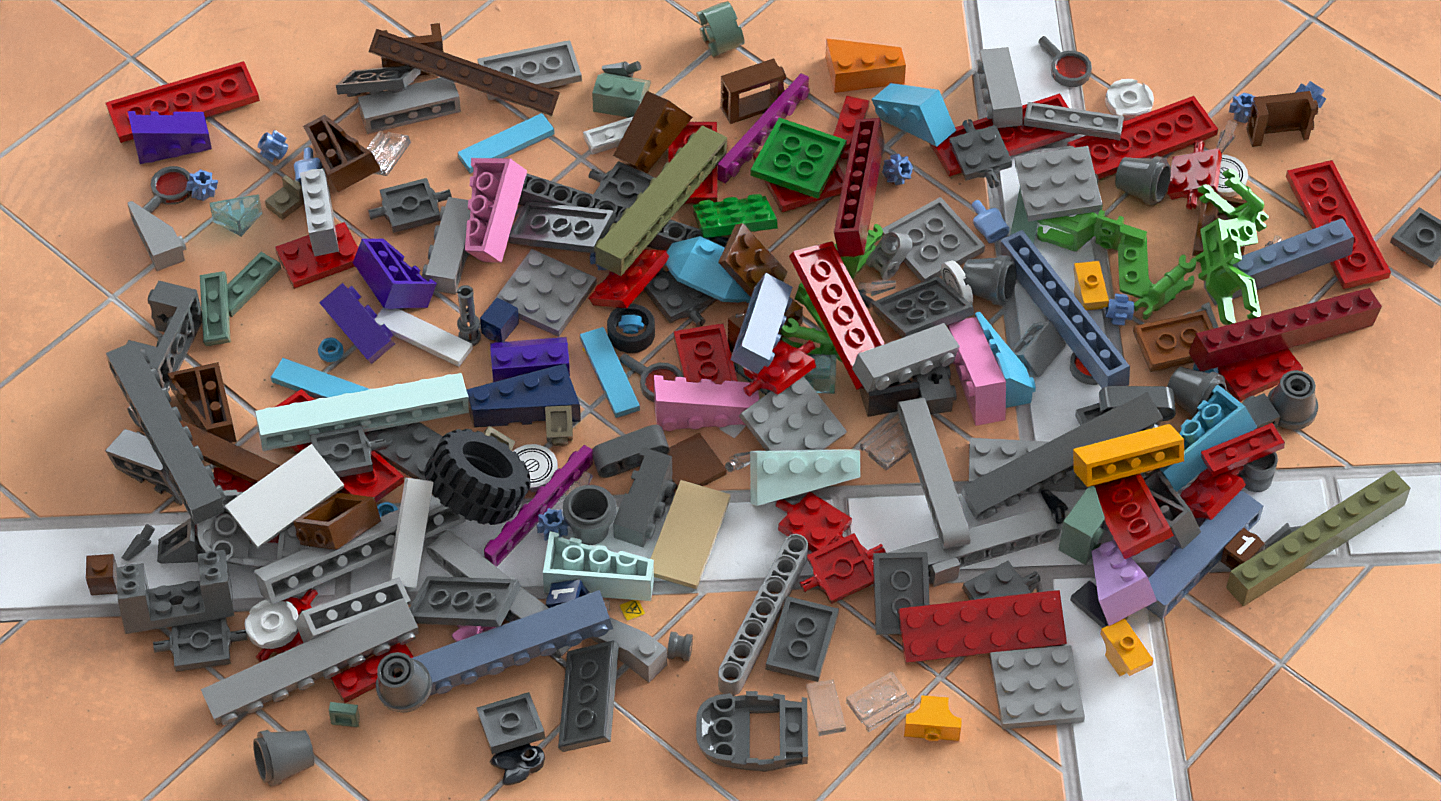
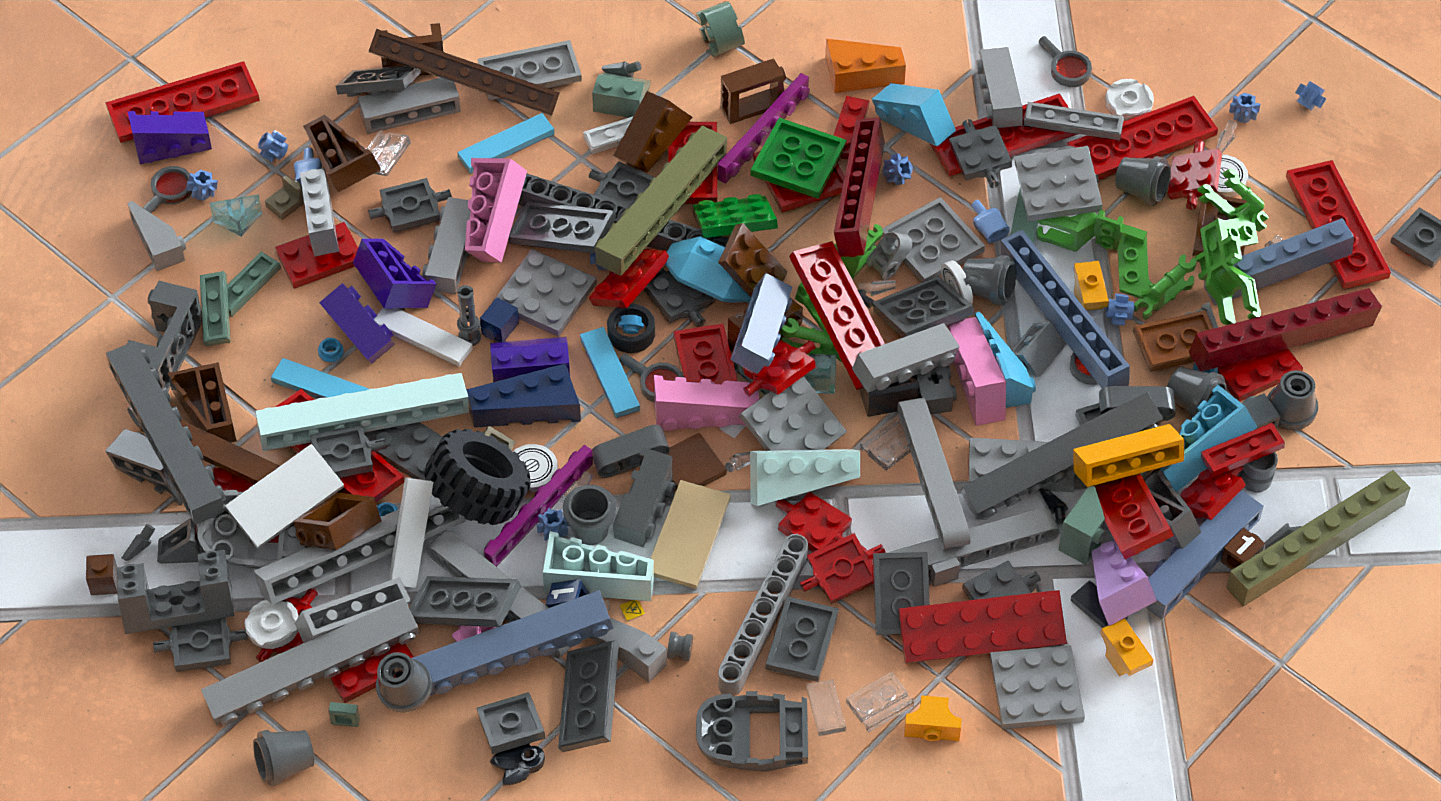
dark tan bracket [545,405,573,446] -> none
reddish brown panel [1246,91,1318,147] -> none

